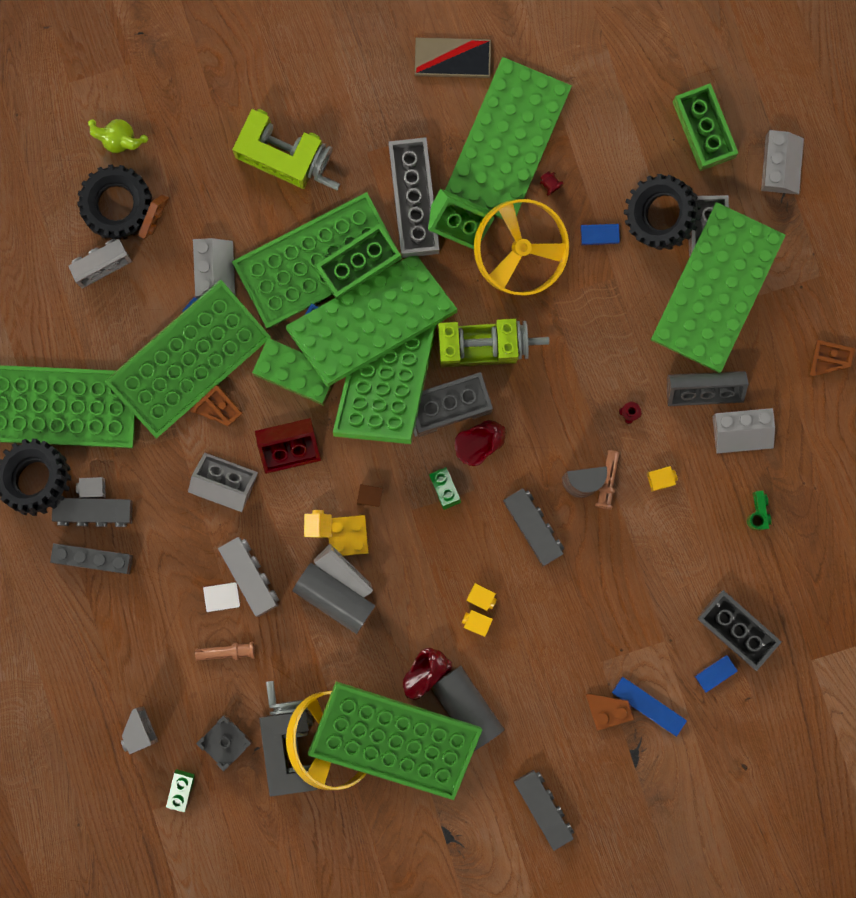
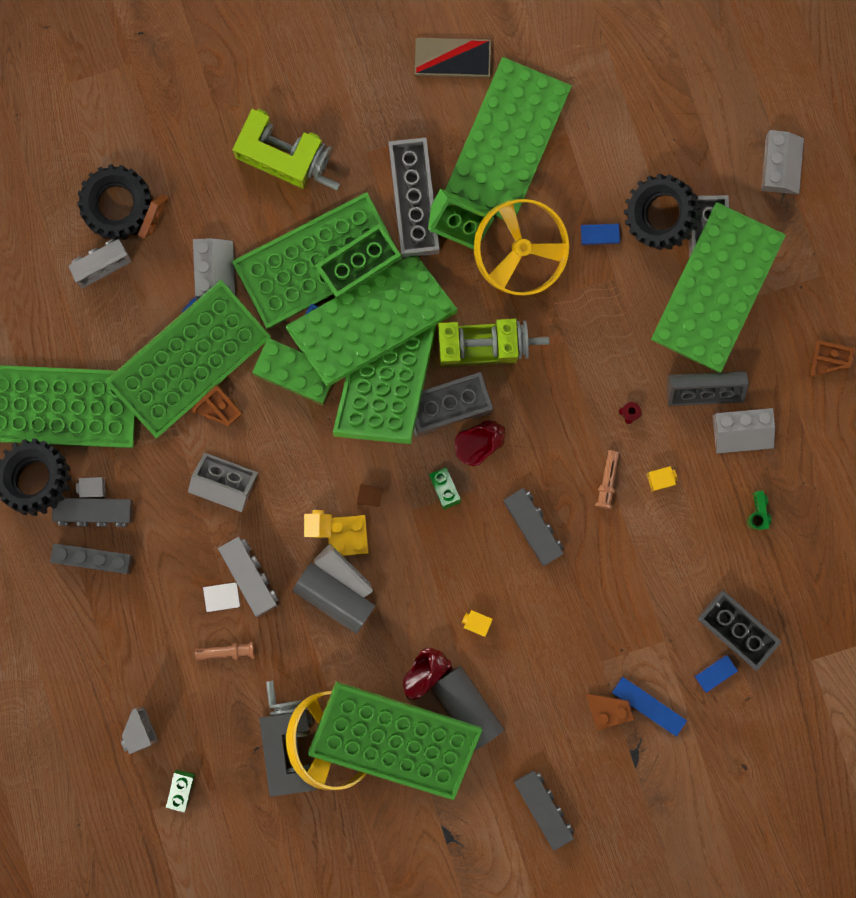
lime piece [88,119,148,153] -> none
dark grey panel [196,715,253,771] -> none
dark red slope [255,418,321,474] -> none
yellow brick [466,583,497,611] -> none
dark red brick [539,171,564,196] -> none
dark grey brick [562,466,607,498] -> none
bright green brick [673,83,738,171] -> none

